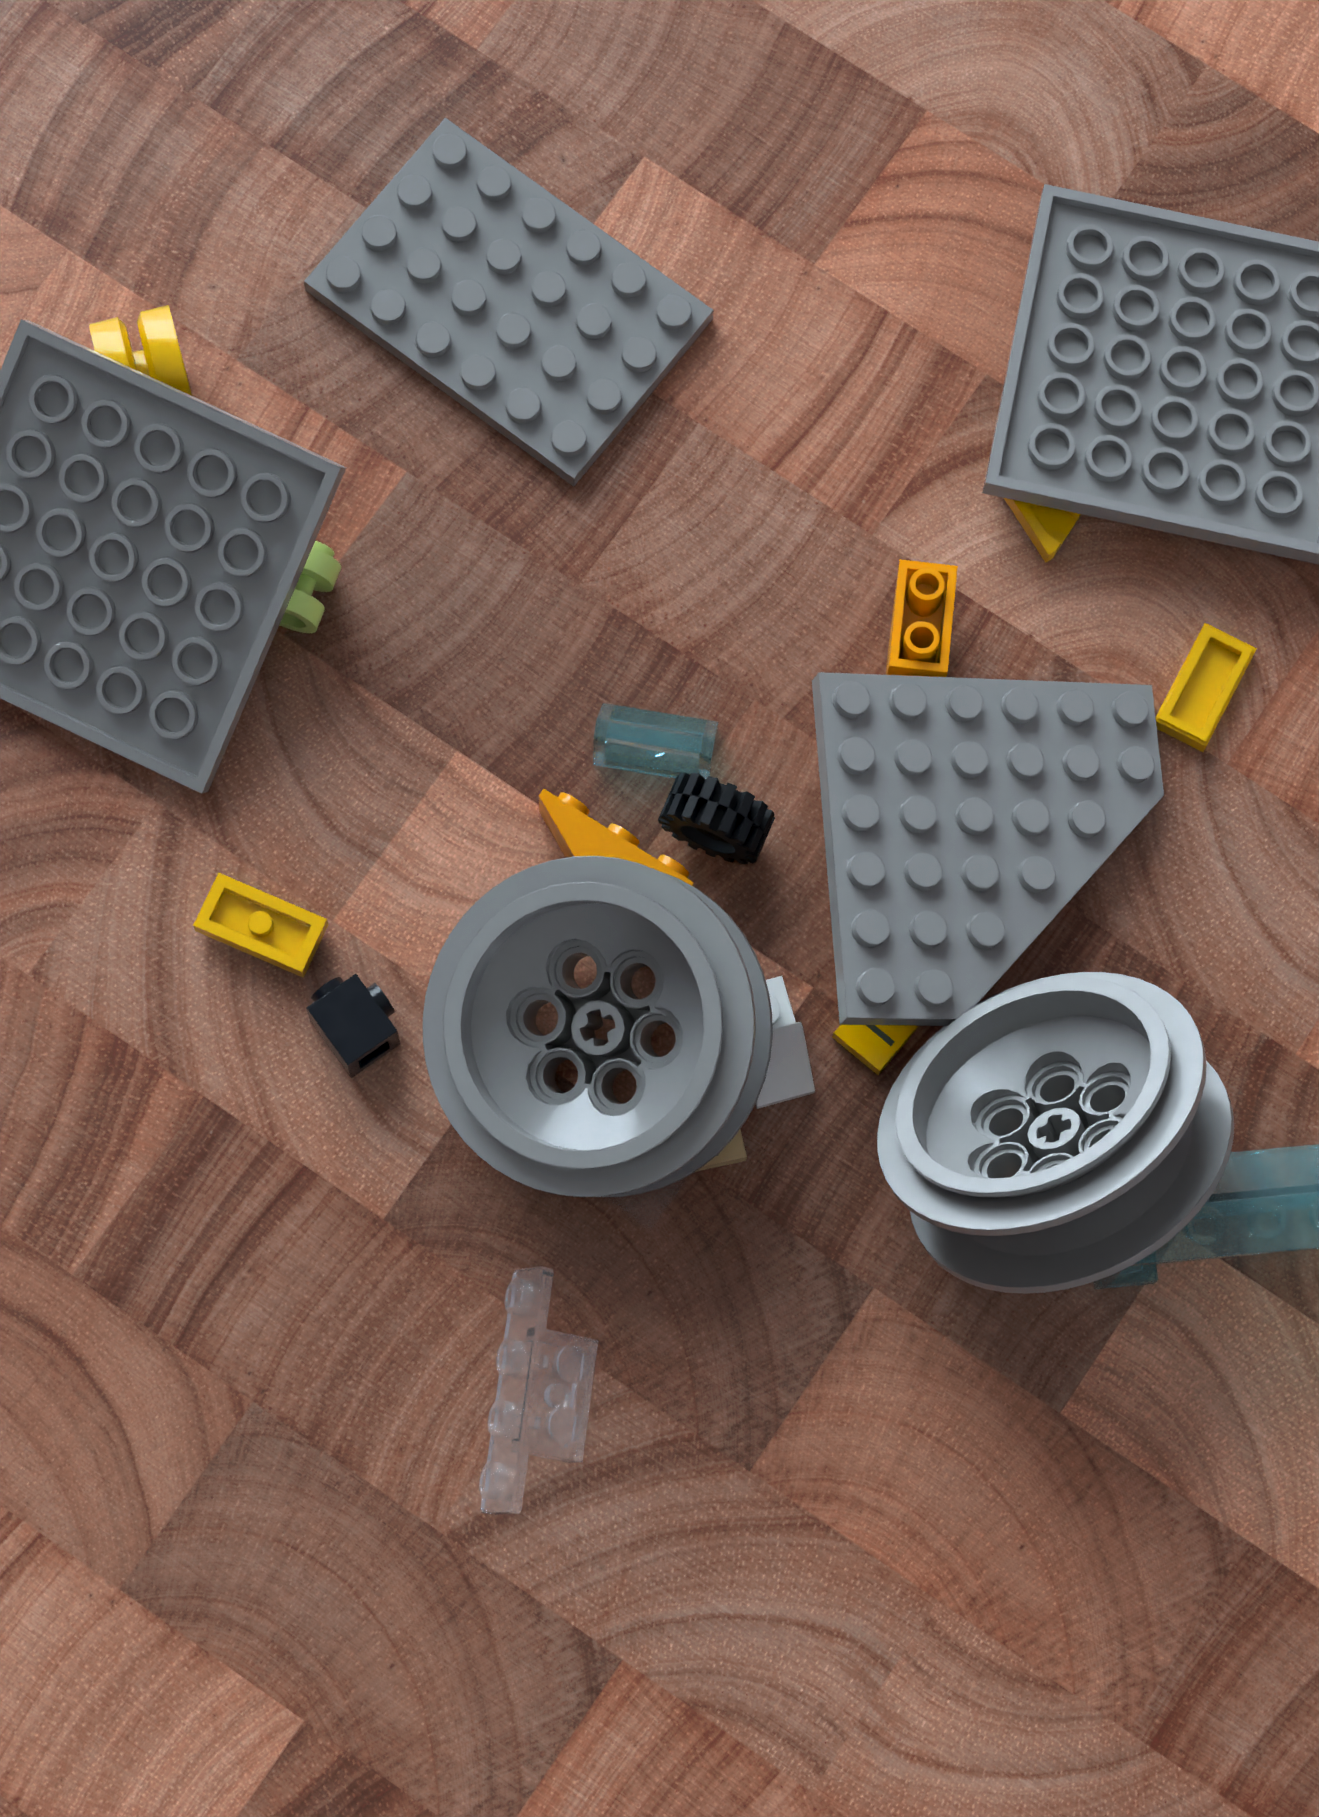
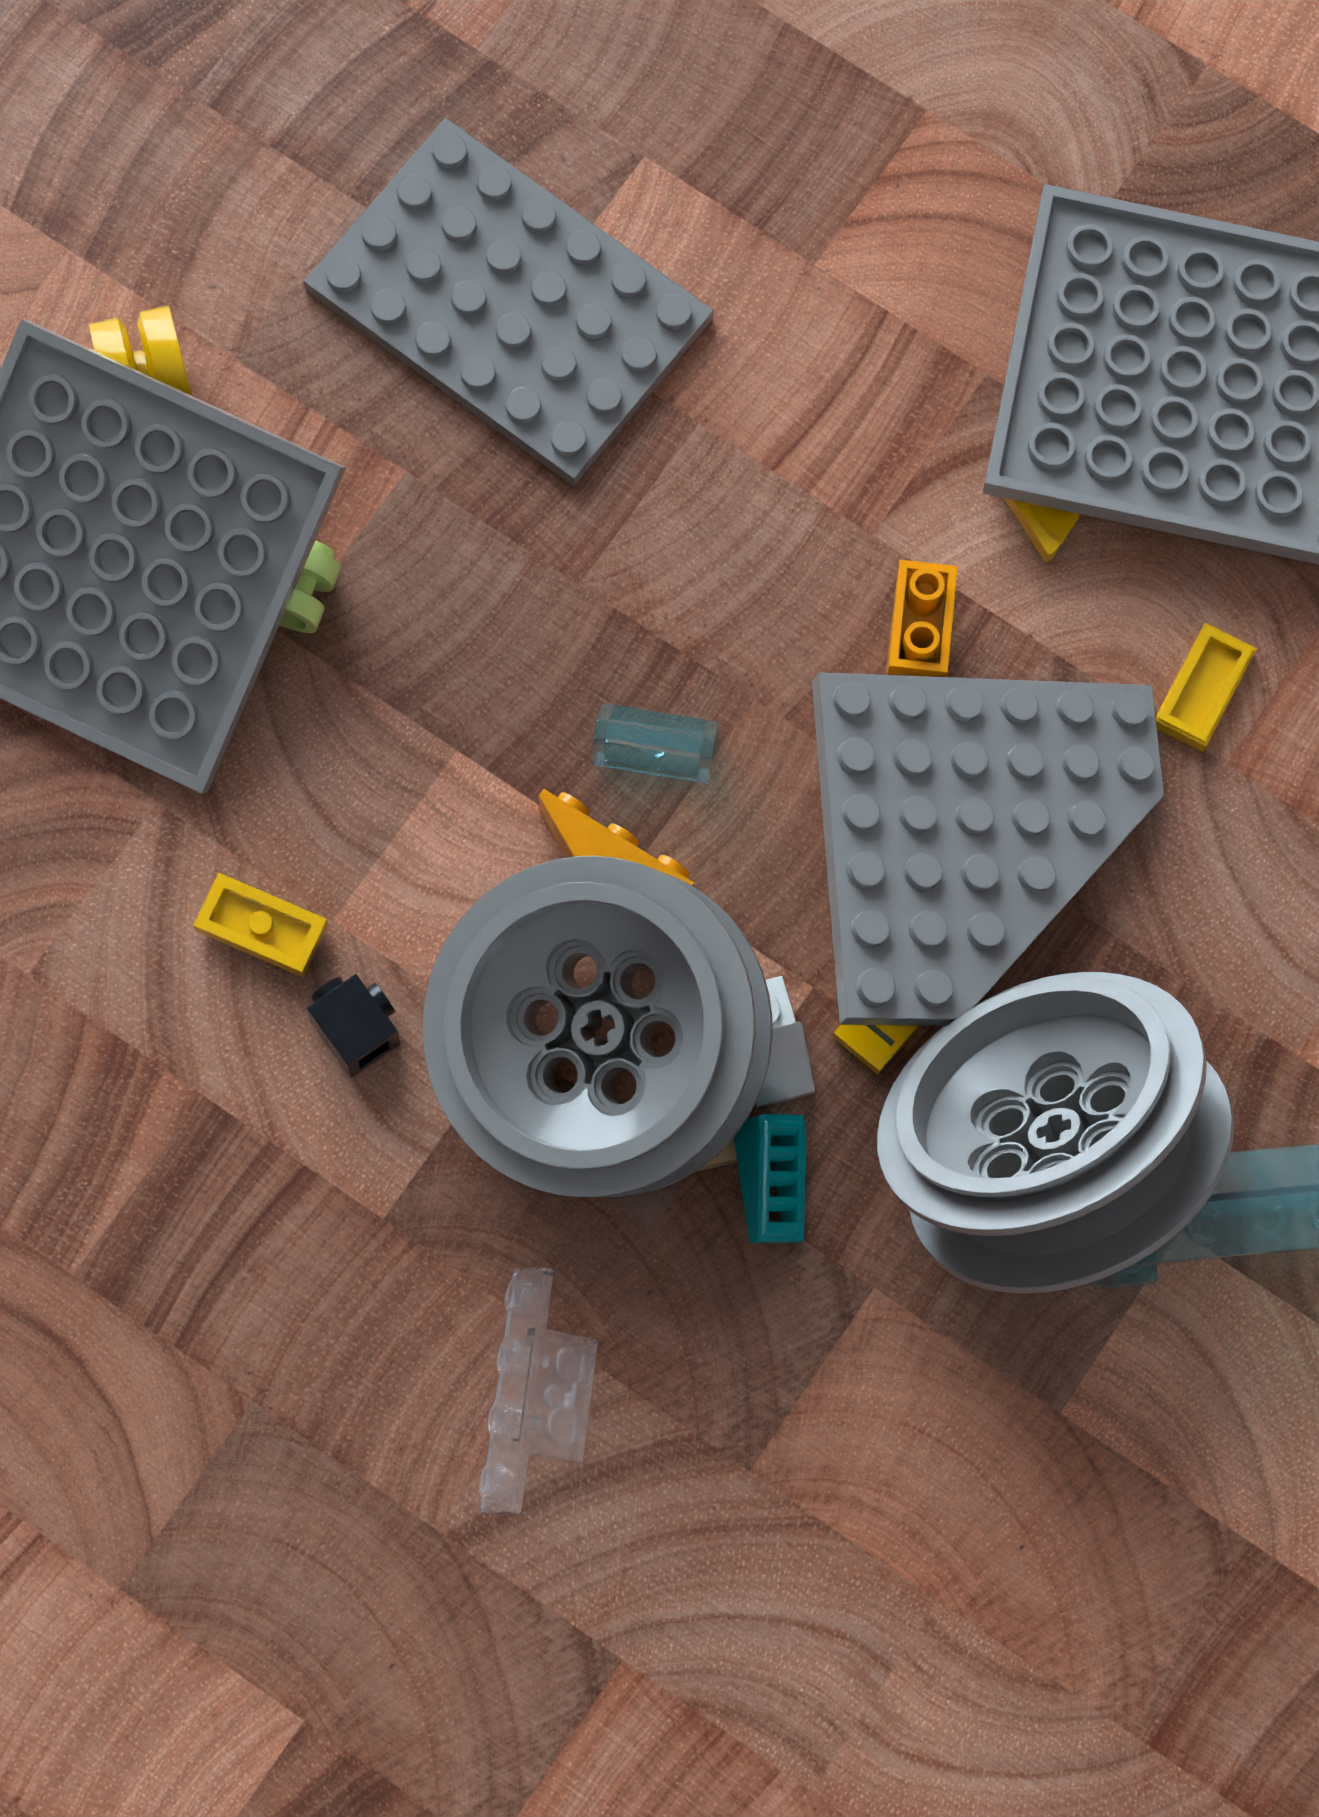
black tyre [658,772,775,864] -> none
none -> teal slope [734,1114,806,1244]

